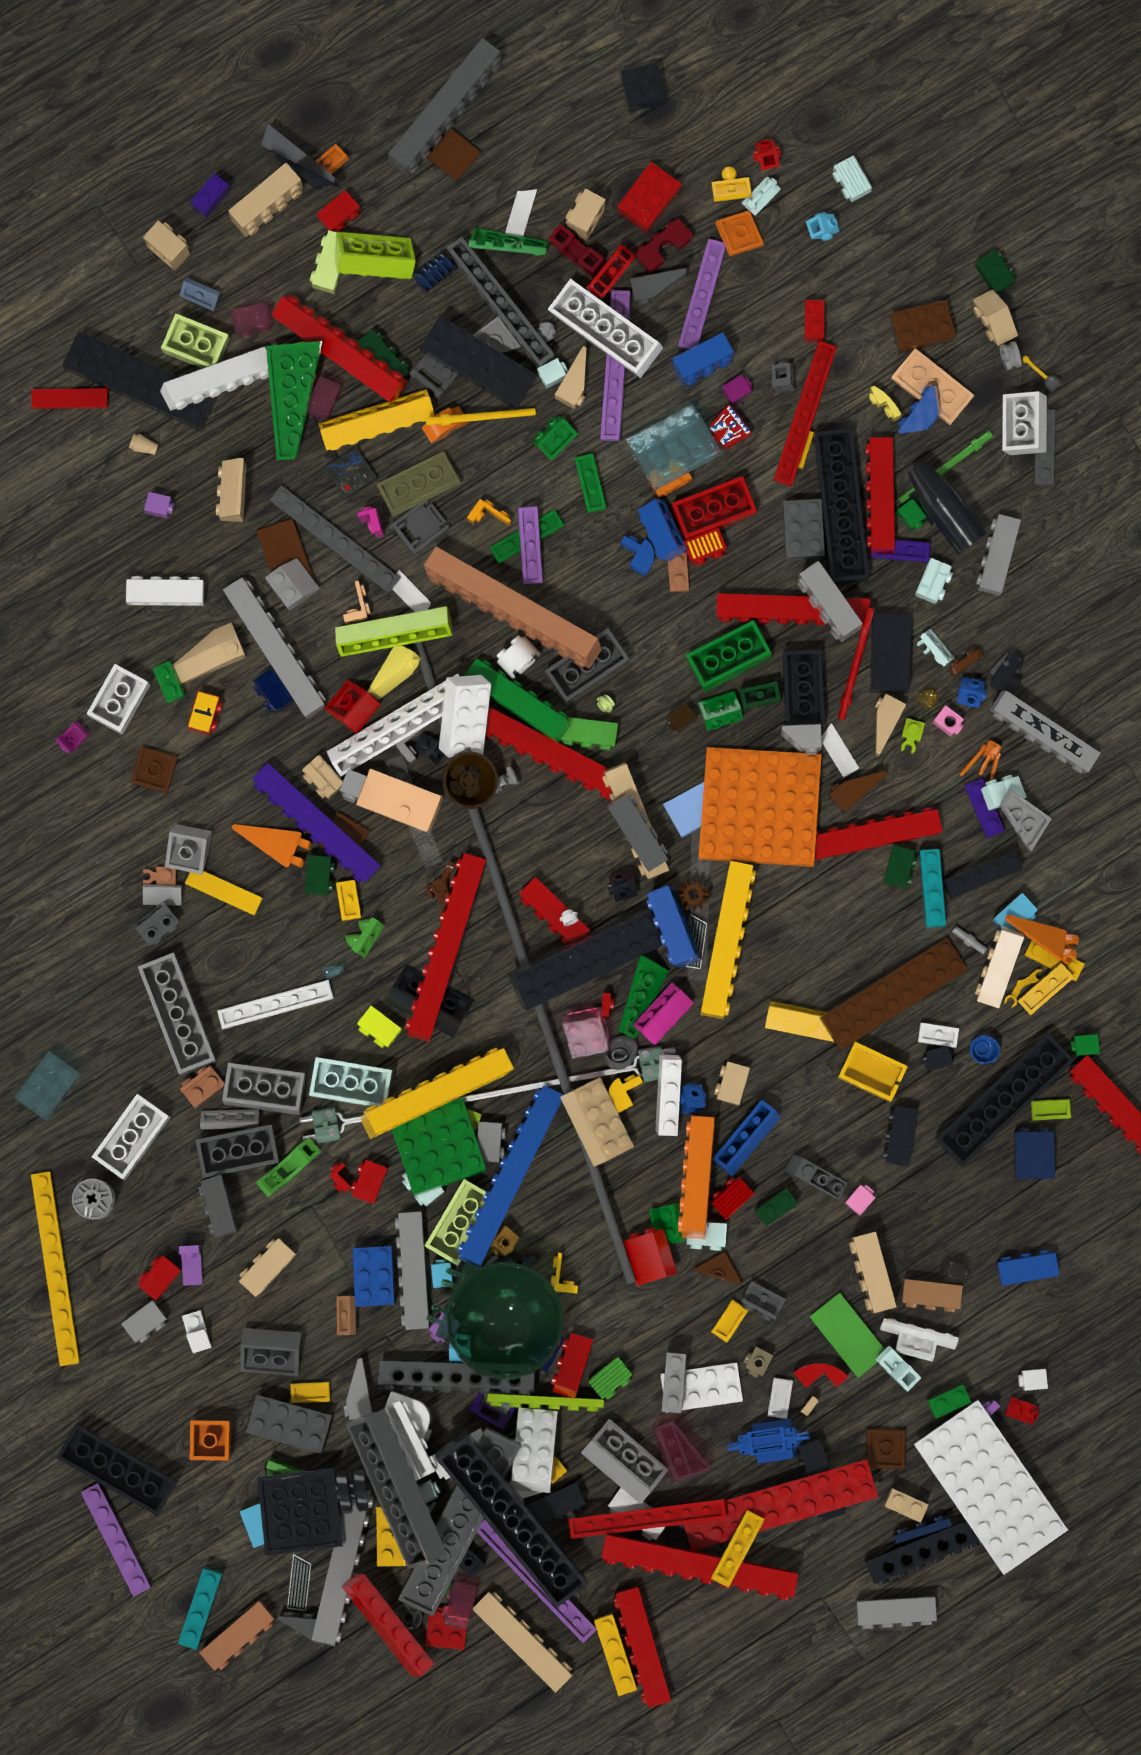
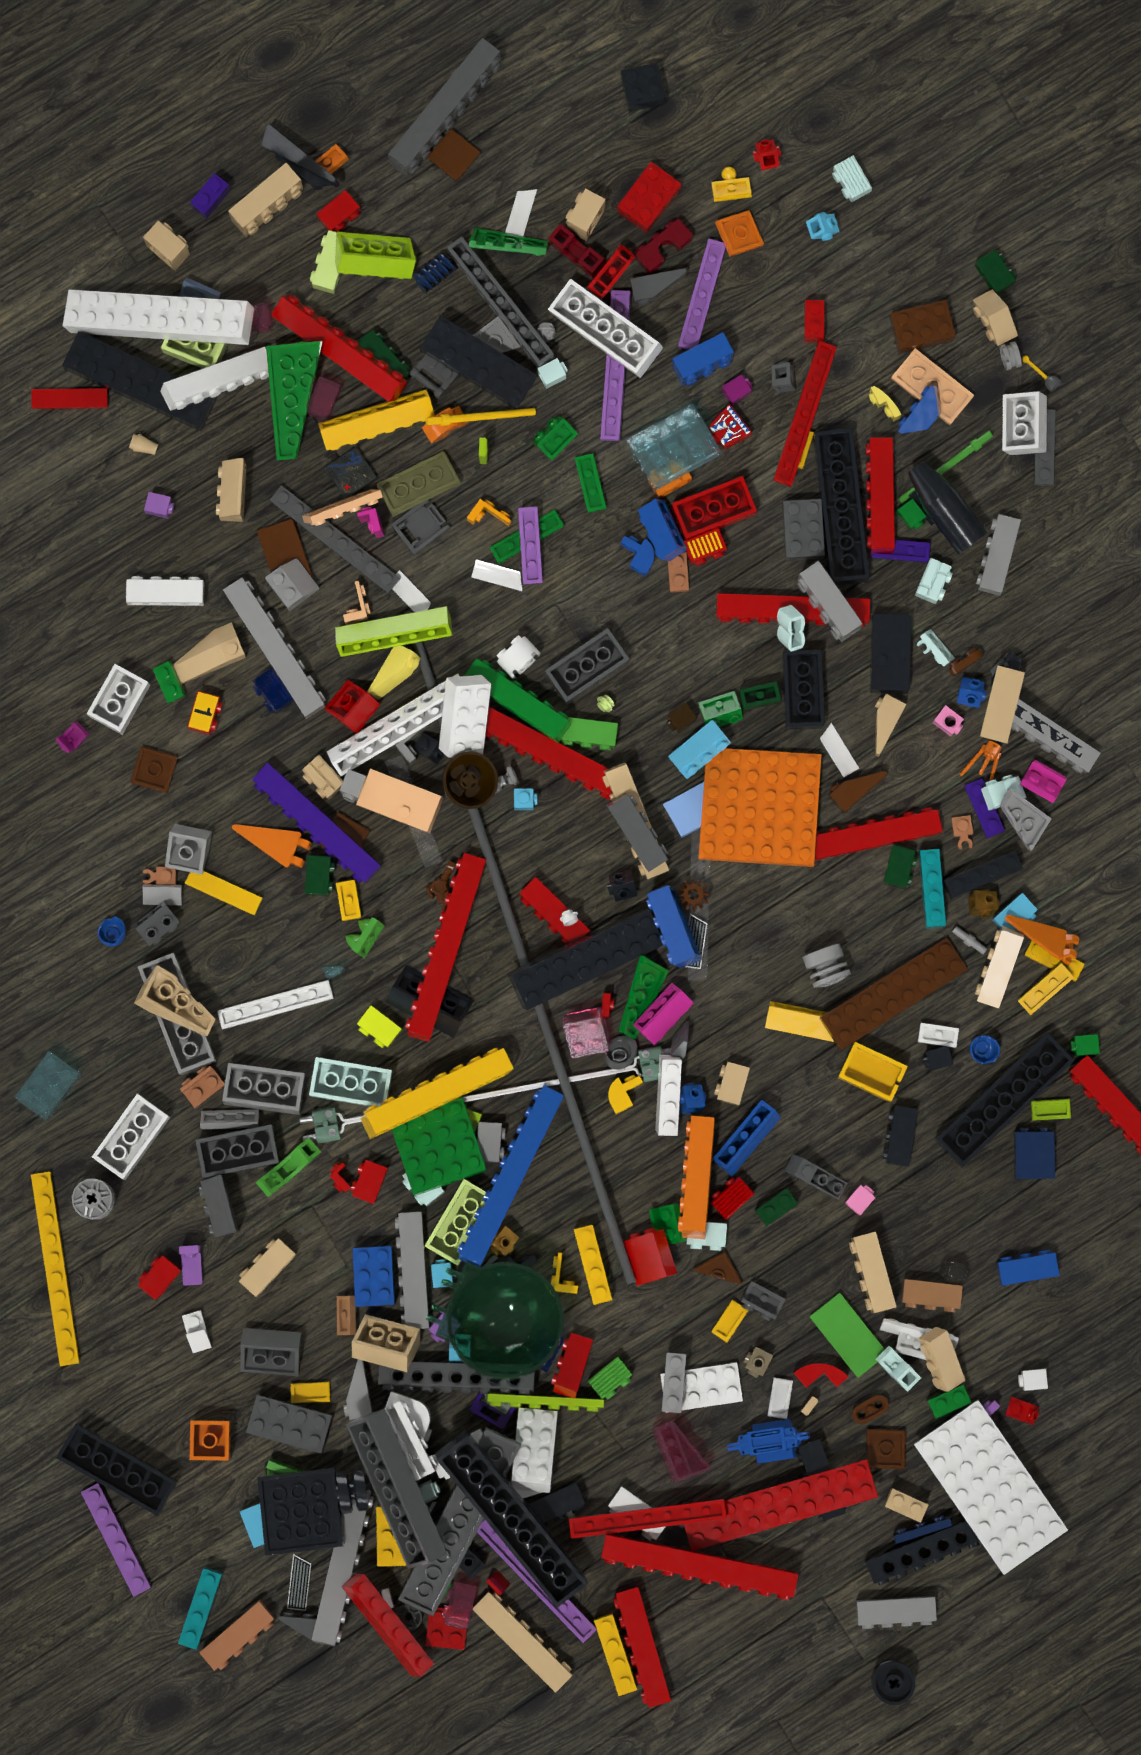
light grey brick [121,1300,168,1343] -> none
nougat brick [424,547,602,669] -> none
yellow plate [551,1456,567,1484] -> none
tan slope [555,346,586,410] -> none
tan brick [560,1078,634,1166] -> none
light grey brick [581,1419,668,1504] -> none
green brick [686,620,772,693] -> none
yellow brick [700,861,756,1019] -> none
yellow tile [711,1510,764,1588] -> none
light aqua hinge [742,176,781,216] -> none
light grey slope [781,724,822,755] -> none
red bar [838,607,875,720] -> none
lime plate [901,718,925,754] -> none
clear yellow plate [917,689,937,708] -> none
yellow piece [1004,969,1042,1008] -> none
none -> white brick [63,290,254,345]
none -> blue hair [97,916,127,947]
none -> tan wedge [134,965,215,1036]
none -> light nougat plate [302,489,383,526]
none -> tan brick [352,1314,420,1372]
none -> white tile [381,1588,394,1608]
none -> white sticker [471,560,522,591]
none -> lime tile [479,438,488,464]
none -> red slope [487,1571,510,1595]
none -> medium azure brick [514,789,537,810]
none -> yellow brick [574,1225,612,1305]
none -> medium azure brick [668,720,731,779]
none -> dark grey slope [670,1021,690,1058]
none -> light aqua brick [777,605,805,651]
none -> light grey wheel [802,943,851,988]
none -> reddish brown plate [852,1395,889,1424]
none -> black wheel [871,1660,915,1705]
none -> tan brick [918,1327,965,1392]
none -> nougat plate [951,815,973,850]
none -> pearl gold brick [968,889,999,918]
none -> tan sticker [980,666,1025,743]
none -> dark pink bracket [1020,760,1067,803]

